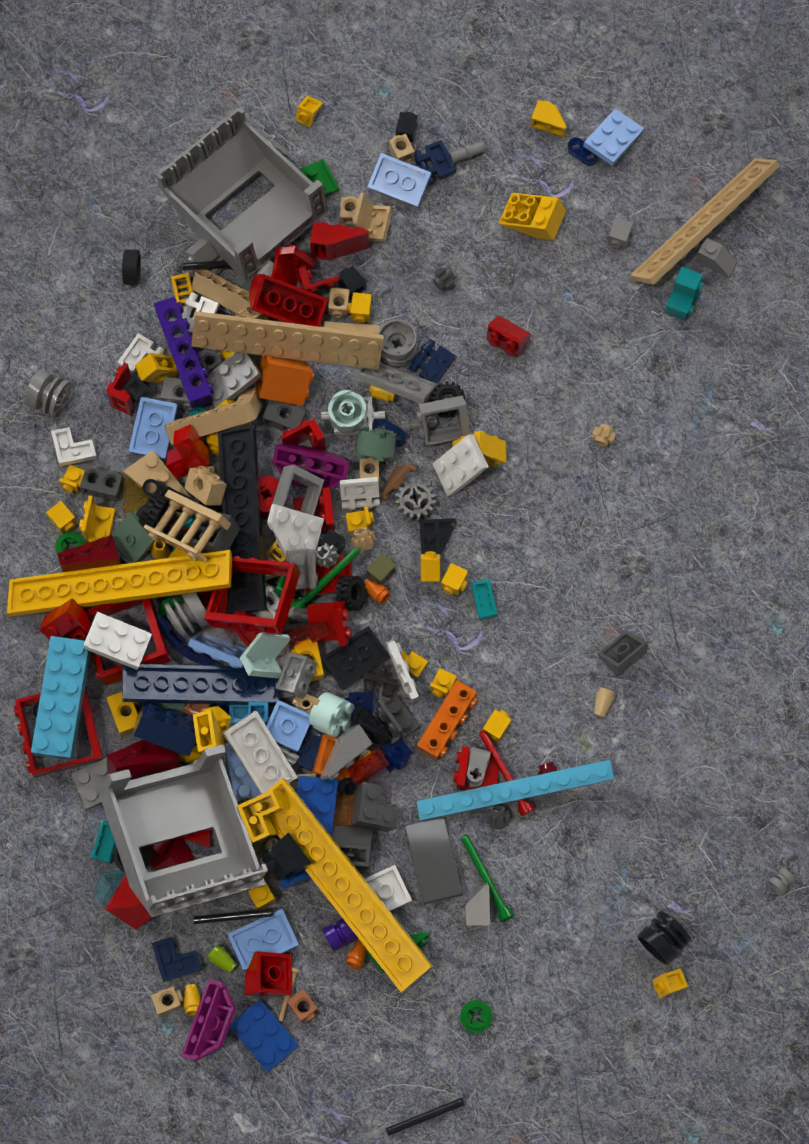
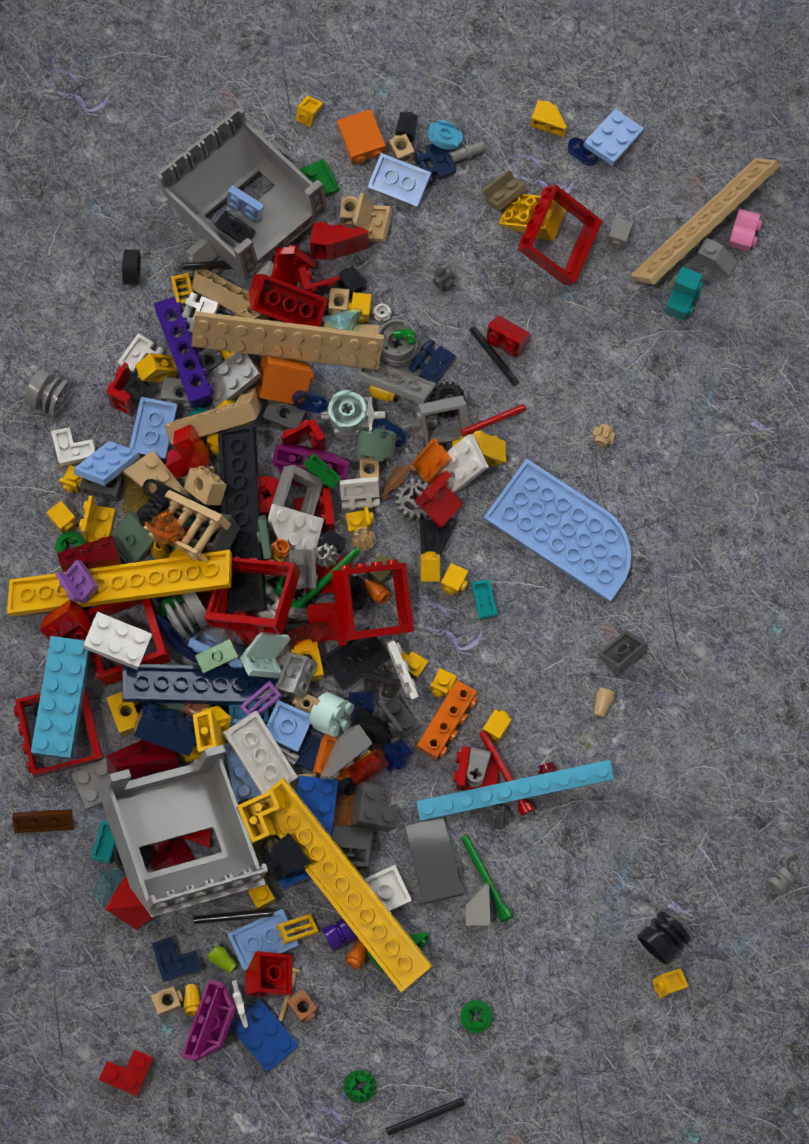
none -> reddish brown plate [12,809,74,833]
none -> medium lavender bracket [56,560,99,604]
none -> light blue plate [74,441,140,486]
none -> red brick [99,1049,155,1098]
none -> clear orange plate [145,509,187,550]
none -> plate [195,639,239,673]
none -> black plate [214,210,255,244]
none -> light blue plate [227,185,264,222]
none -> white piece [232,980,248,1028]
none -> medium lavender tile [239,681,283,716]
none -> sand green plate [257,515,272,559]
none -> orange plate [271,539,289,557]
none -> yellow tile [275,914,319,945]
none -> clear blue beam [292,390,328,413]
none -> green plate [303,453,342,489]
none -> clear light blue slope [322,308,363,331]
none -> red window [332,559,414,641]
none -> orange brick [337,109,386,165]
none -> green gear [343,1069,376,1103]
none -> white plate [373,304,392,321]
none -> green arm [394,329,417,344]
none -> orange plate [411,438,452,484]
none -> red bracket [414,470,462,528]
none -> medium azure tile [427,120,463,150]
none -> red bar [460,404,526,437]
none -> black bar [469,326,519,387]
none -> dark tan bracket [482,170,527,211]
none -> light blue plate [484,458,631,603]
none -> red window [517,185,602,285]
none -> bright pink brick [728,209,762,252]

